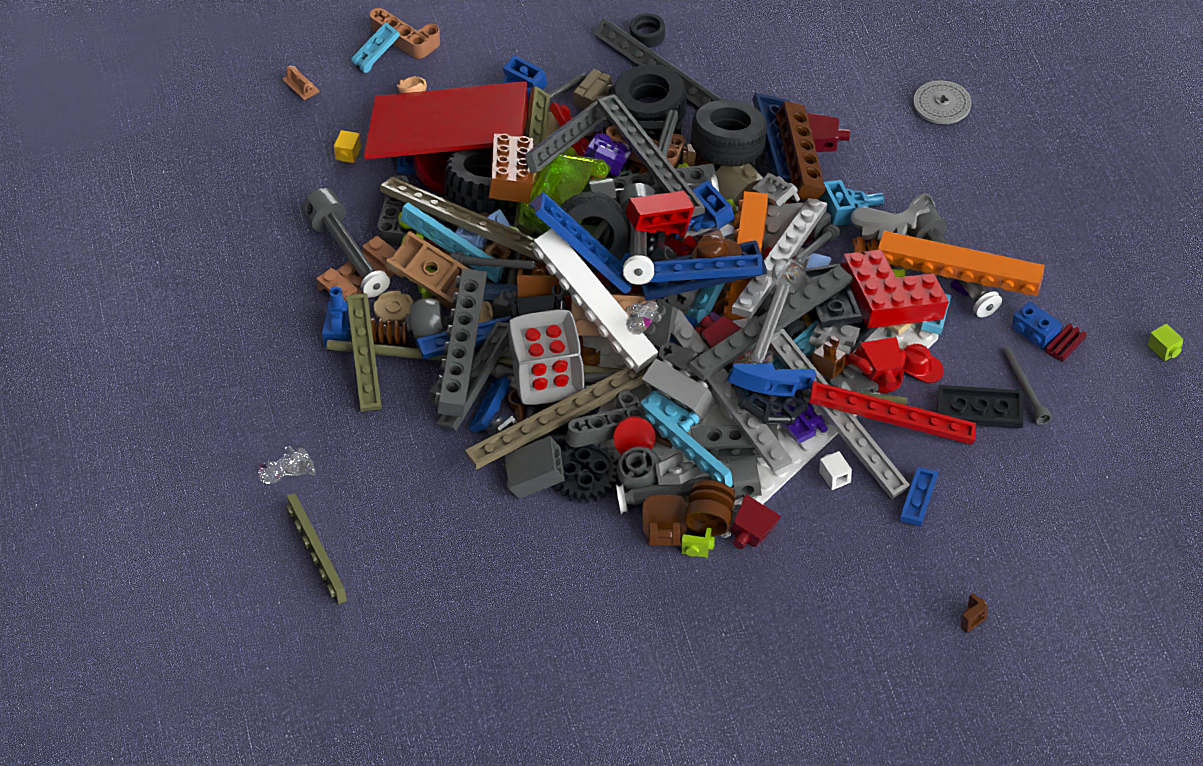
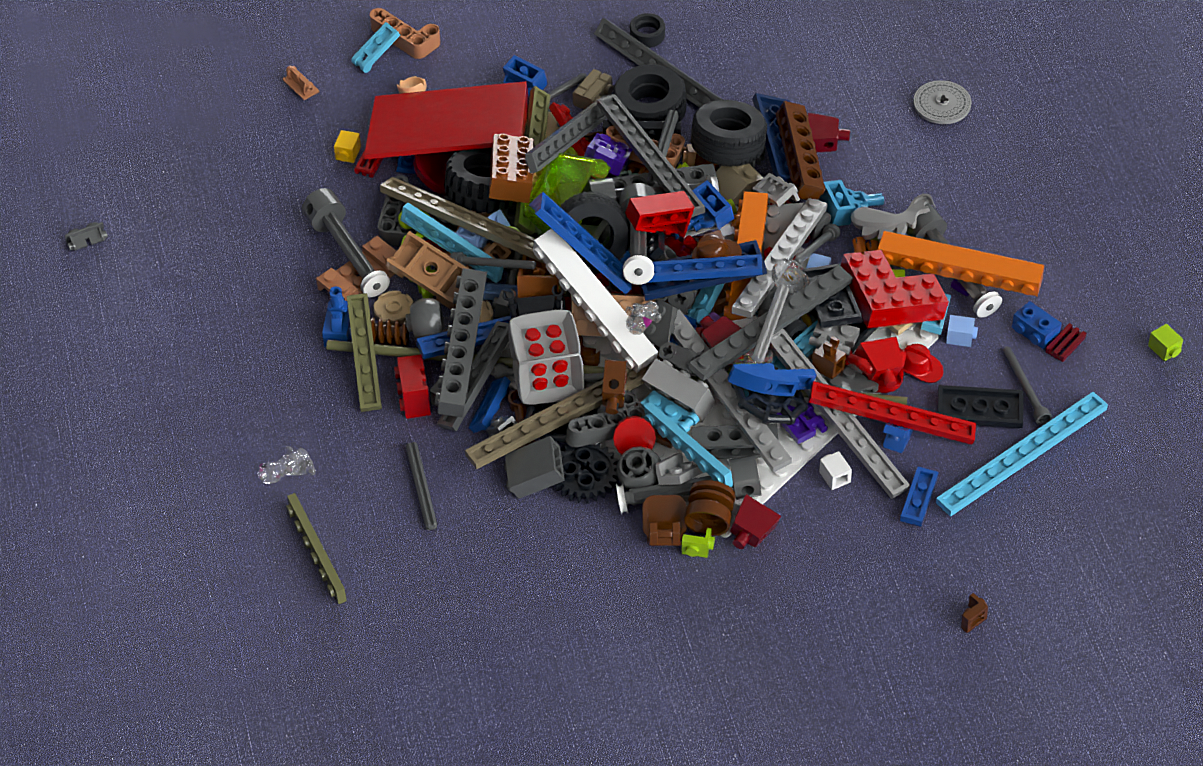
none -> dark grey hinge [65,222,108,251]
none -> red tile [354,150,384,178]
none -> red wedge [394,354,431,419]
none -> dark grey axle [406,442,437,530]
none -> reddish brown torso [602,360,627,414]
none -> blue slope [883,423,913,453]
none -> medium azure plate [936,392,1108,517]
none -> light blue brick [946,315,978,347]

